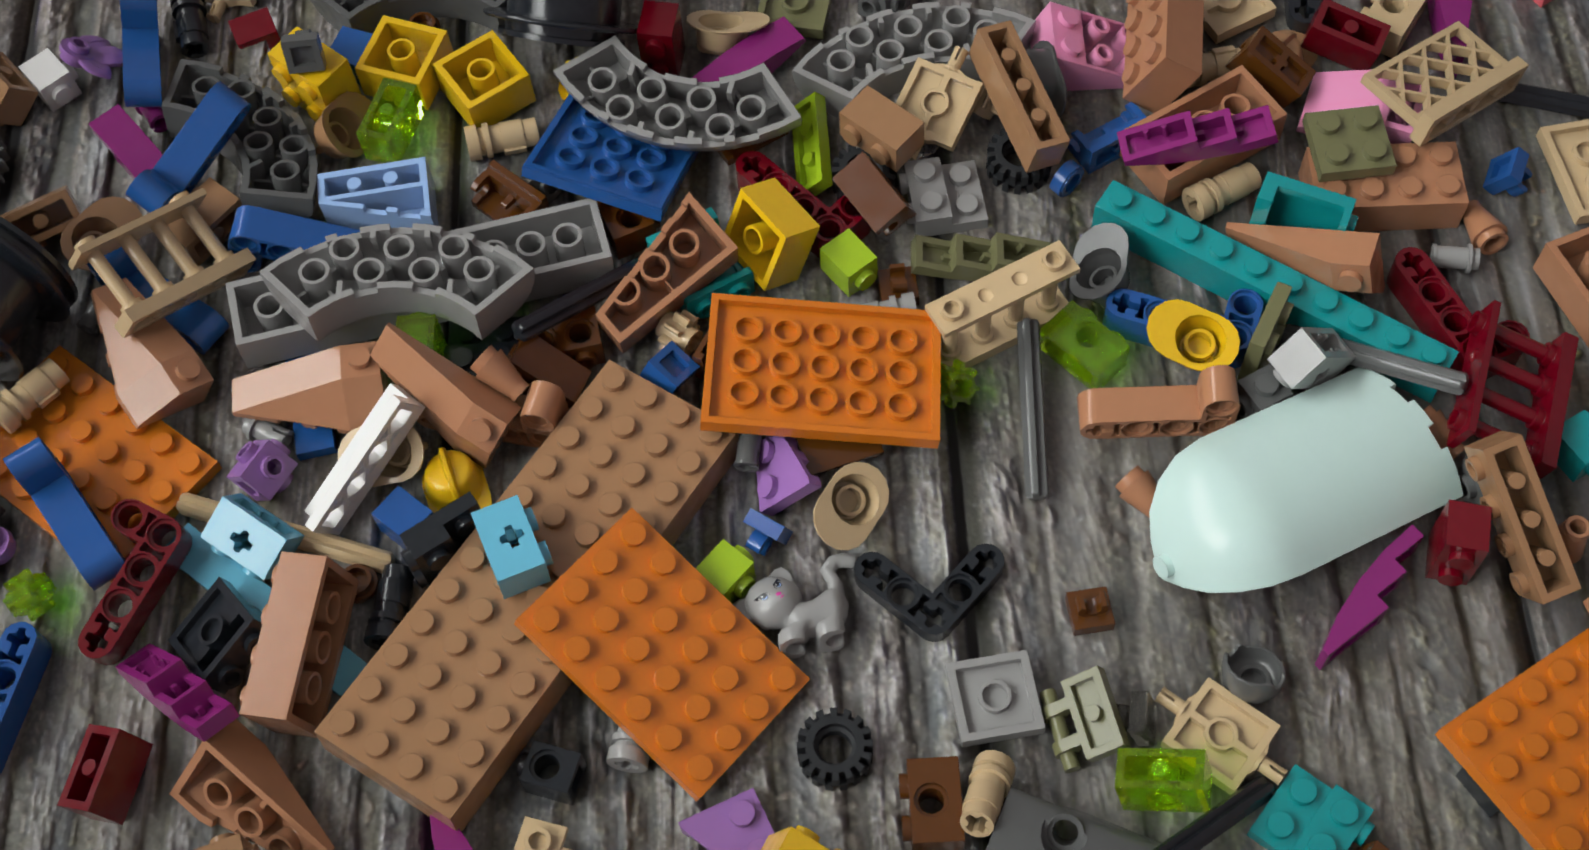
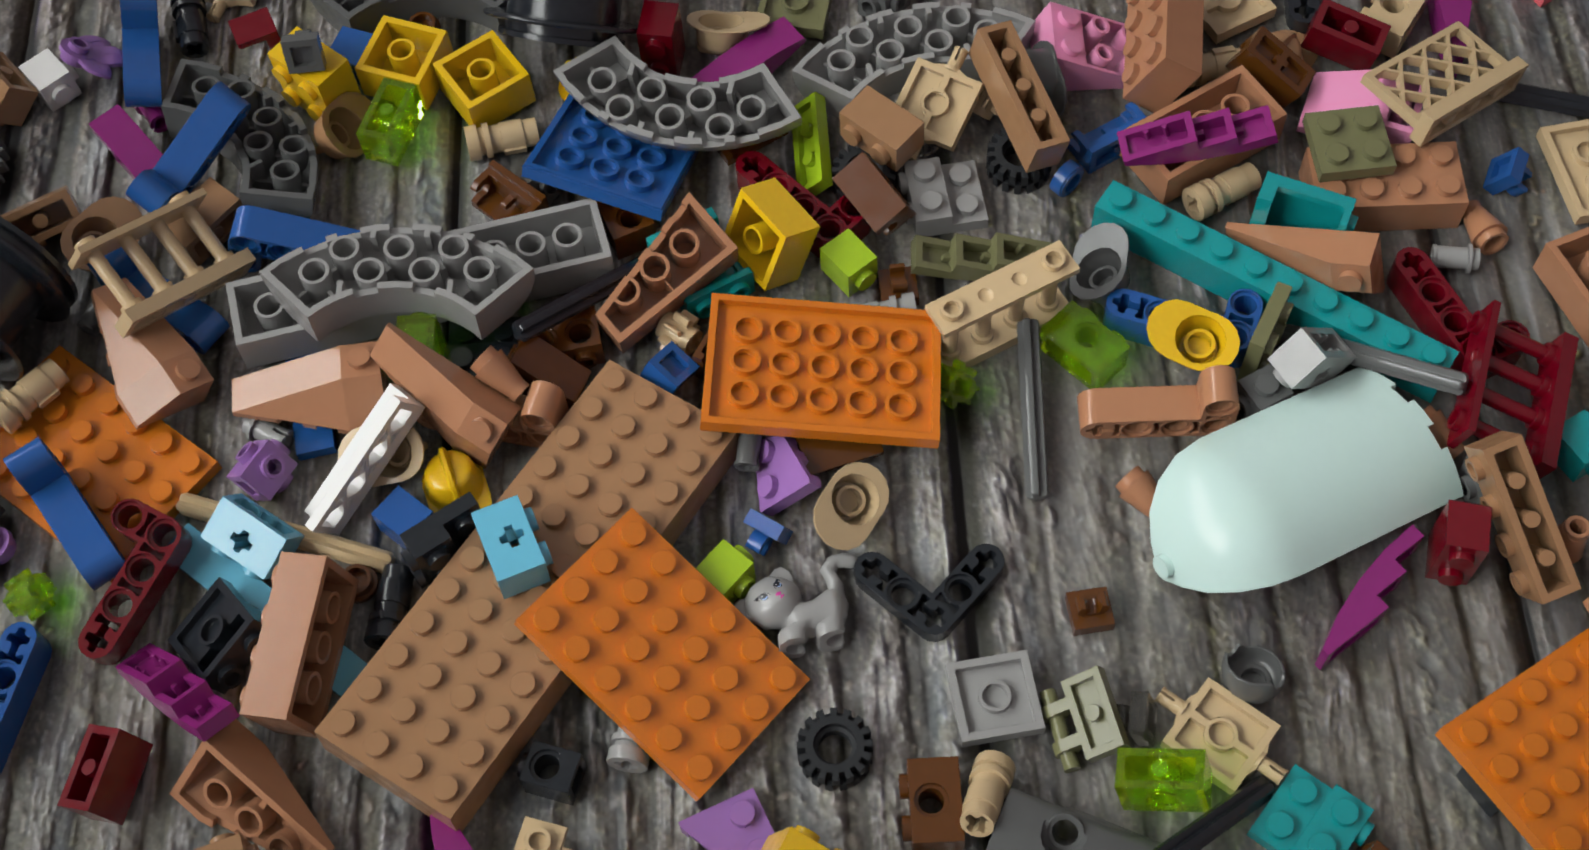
light blue wedge [317,157,438,230] -> none

